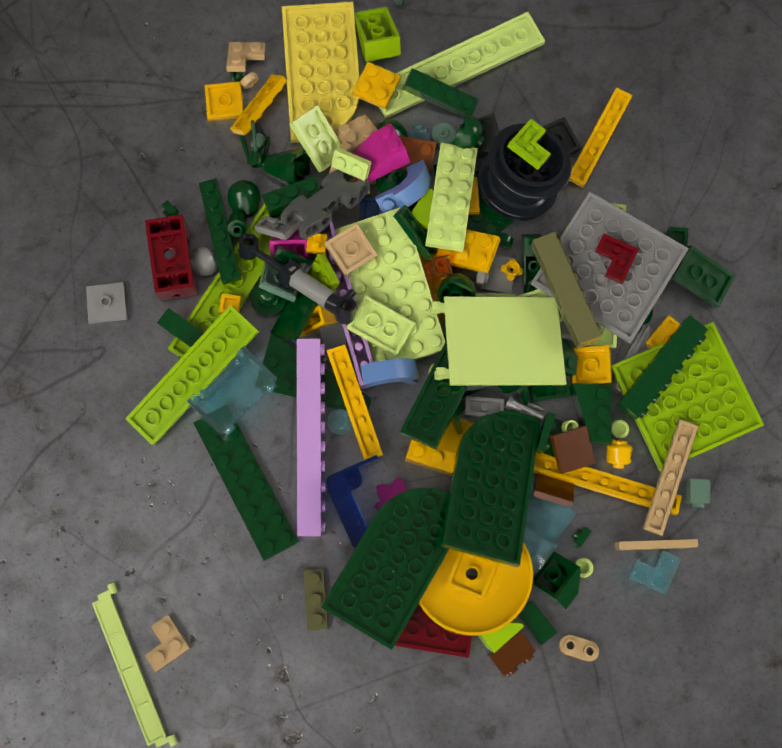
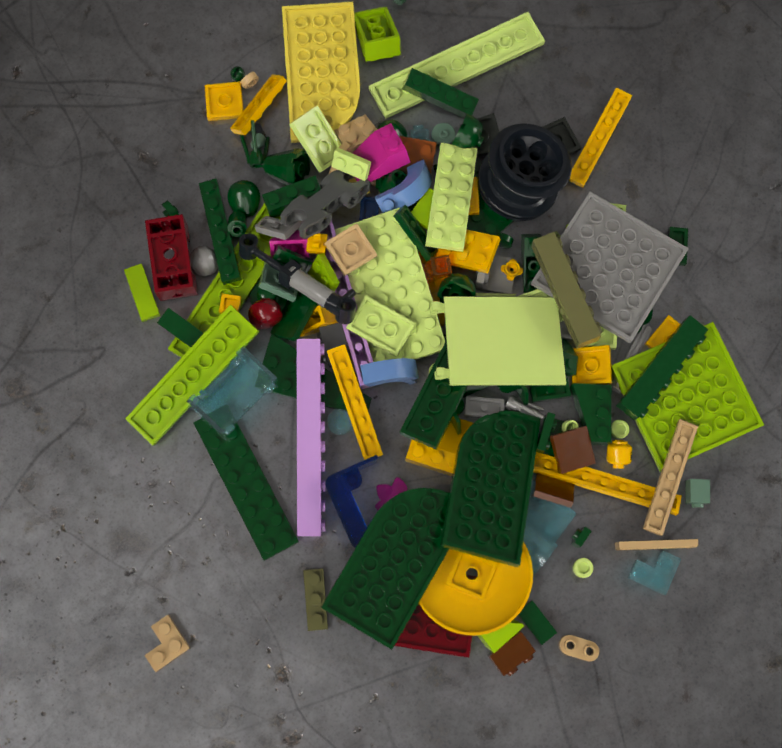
light grey plate [86,282,128,324] -> none
yellowish green piece [92,583,178,747] -> none
tan plate [226,42,266,72] -> none
yellow plate [352,62,401,110] -> none
lime plate [507,119,551,170] -> none
dark green slope [532,550,581,609] -> none
dark red plate [595,233,639,284] -> none
dark green plate [671,245,736,308] -> none
none -> lime tile [124,263,161,322]
none -> dark red hat [248,298,282,329]

